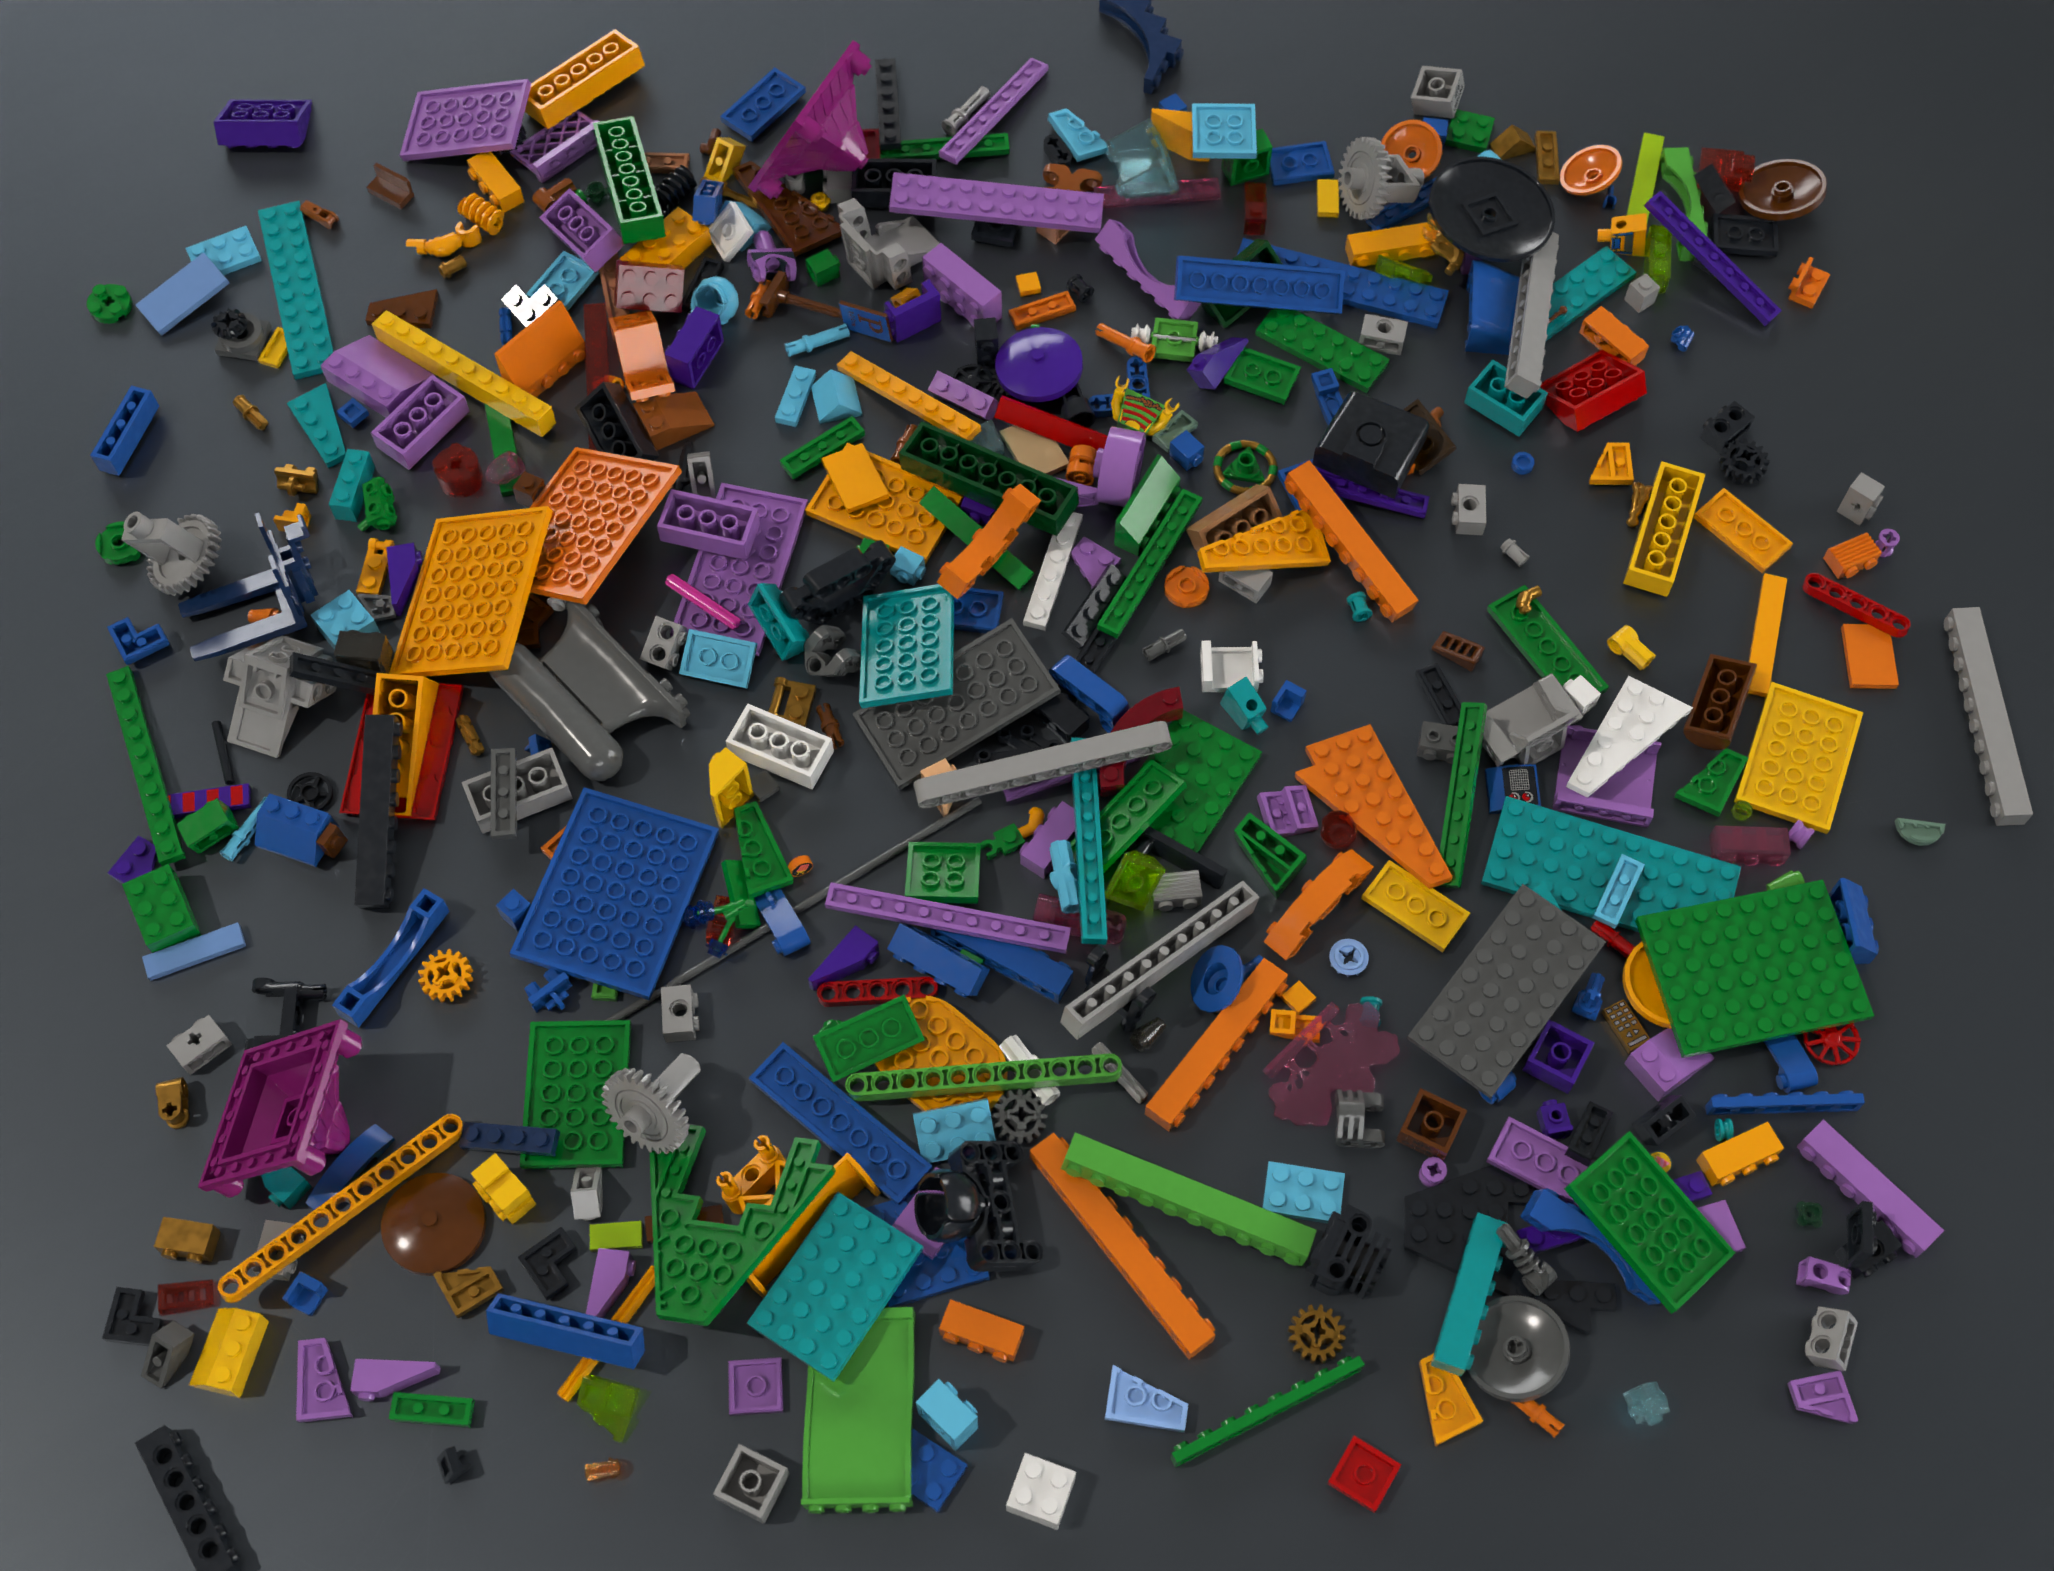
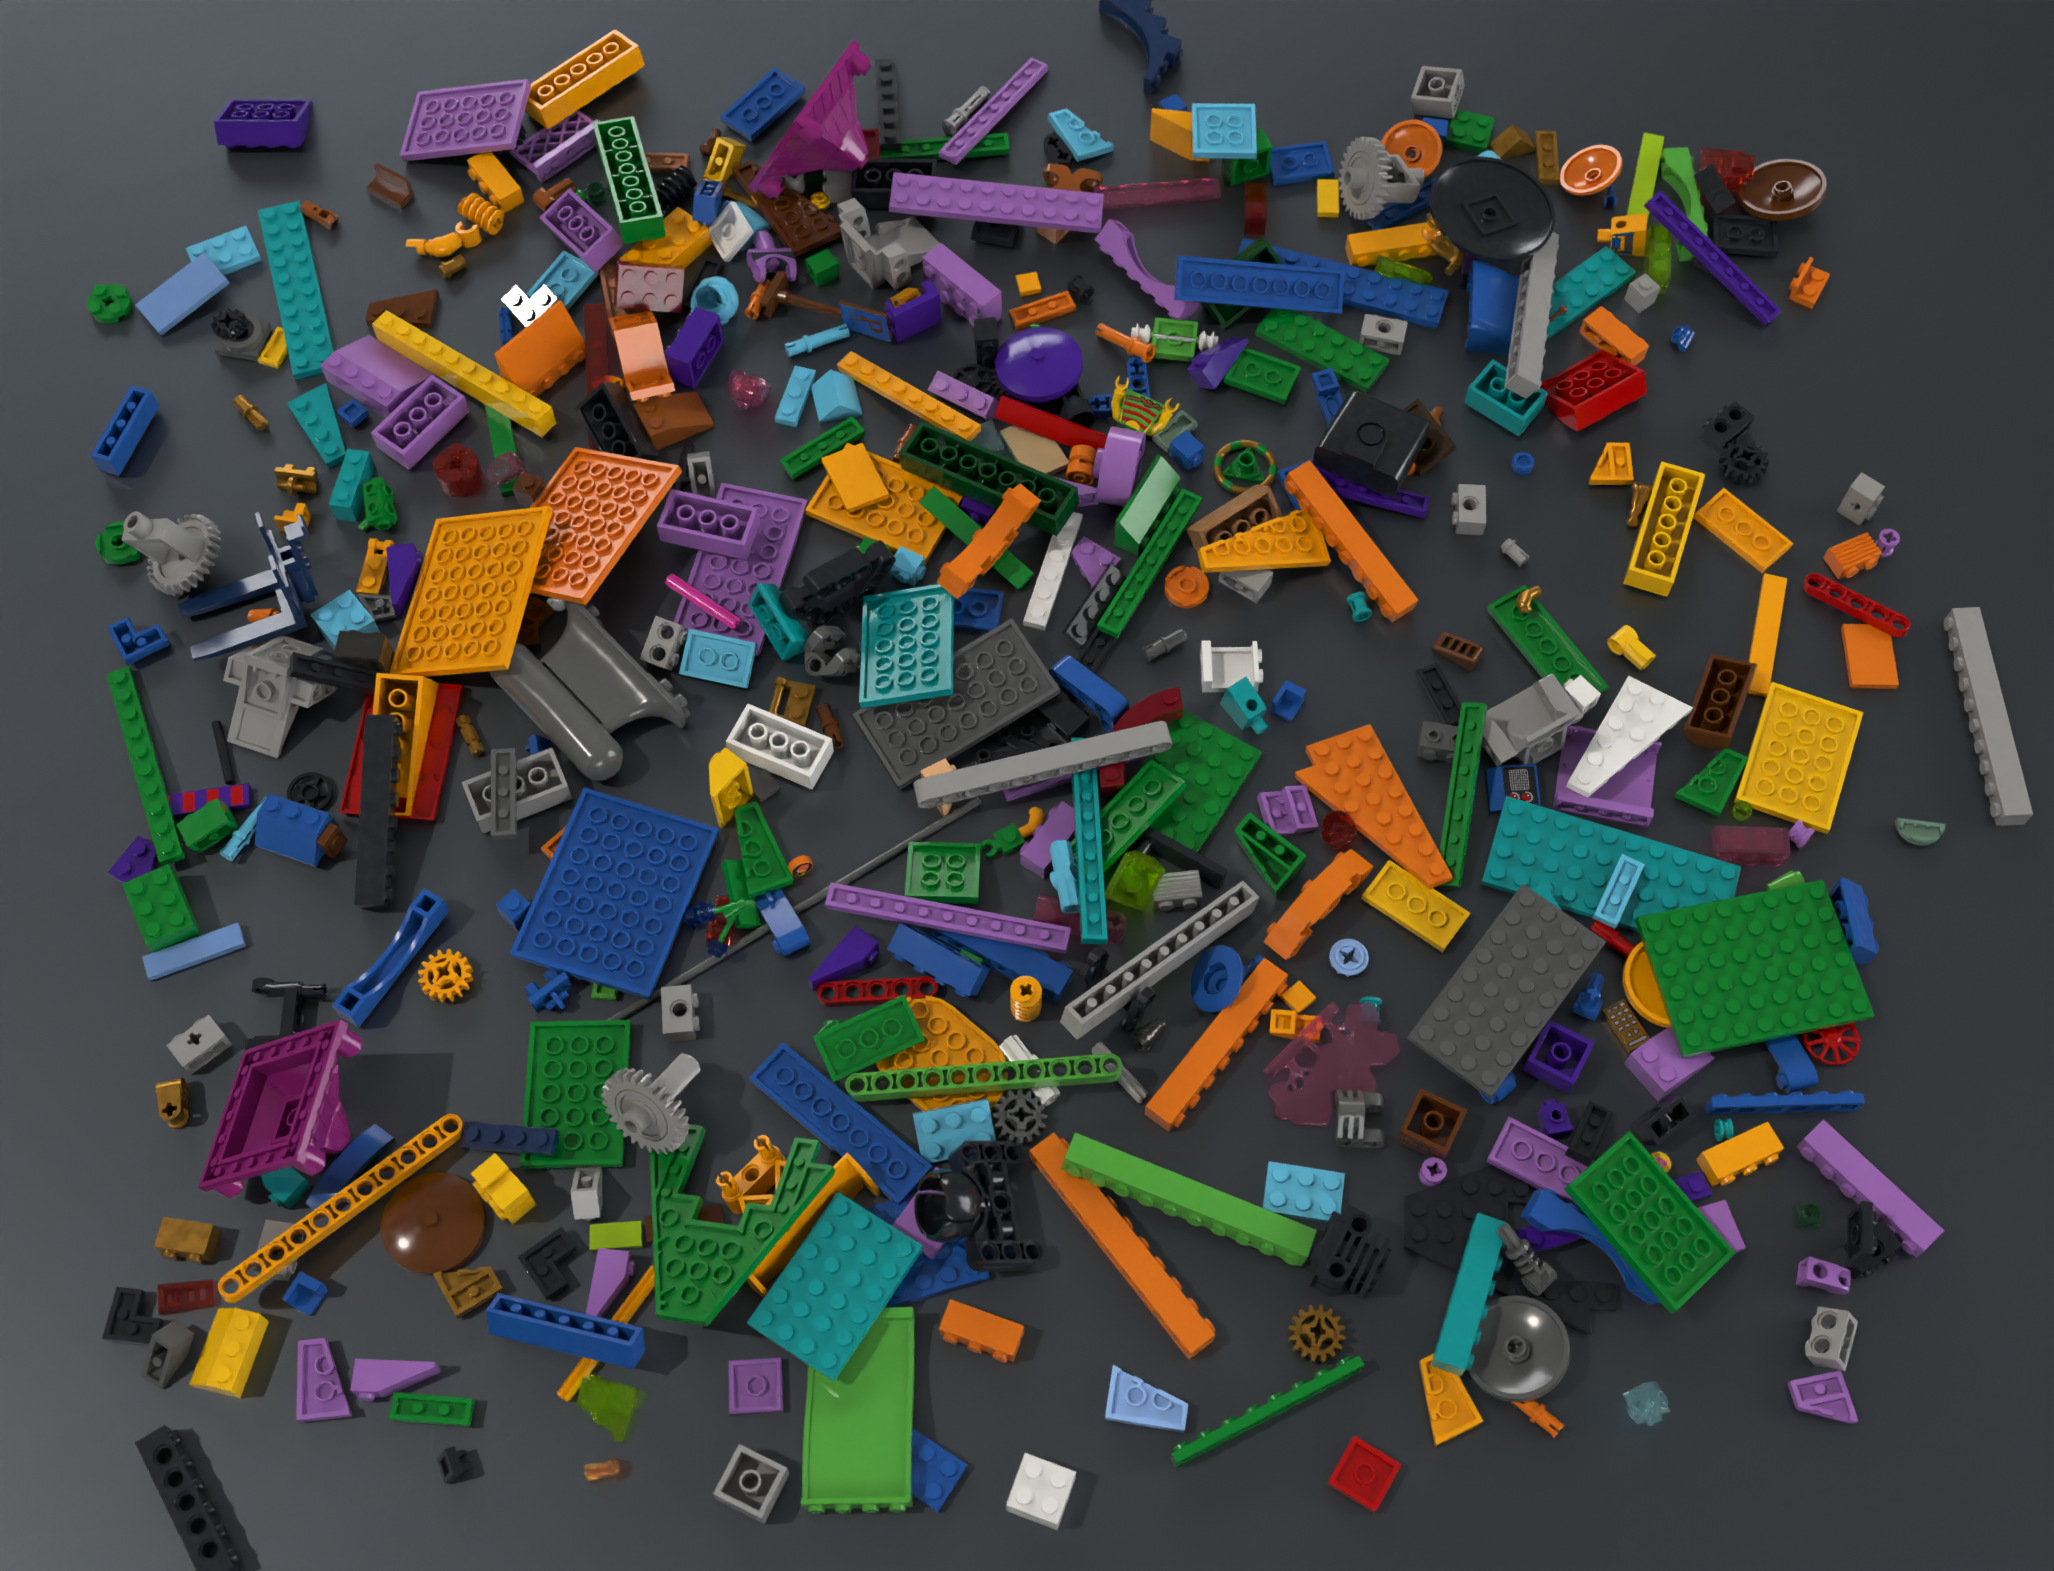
medium azure brick [916,1379,978,1451] -> none
clear light blue windscreen [1105,118,1180,199] -> none
none -> clear pink cylinder [727,369,772,410]
none -> light orange piece [1010,976,1042,1022]

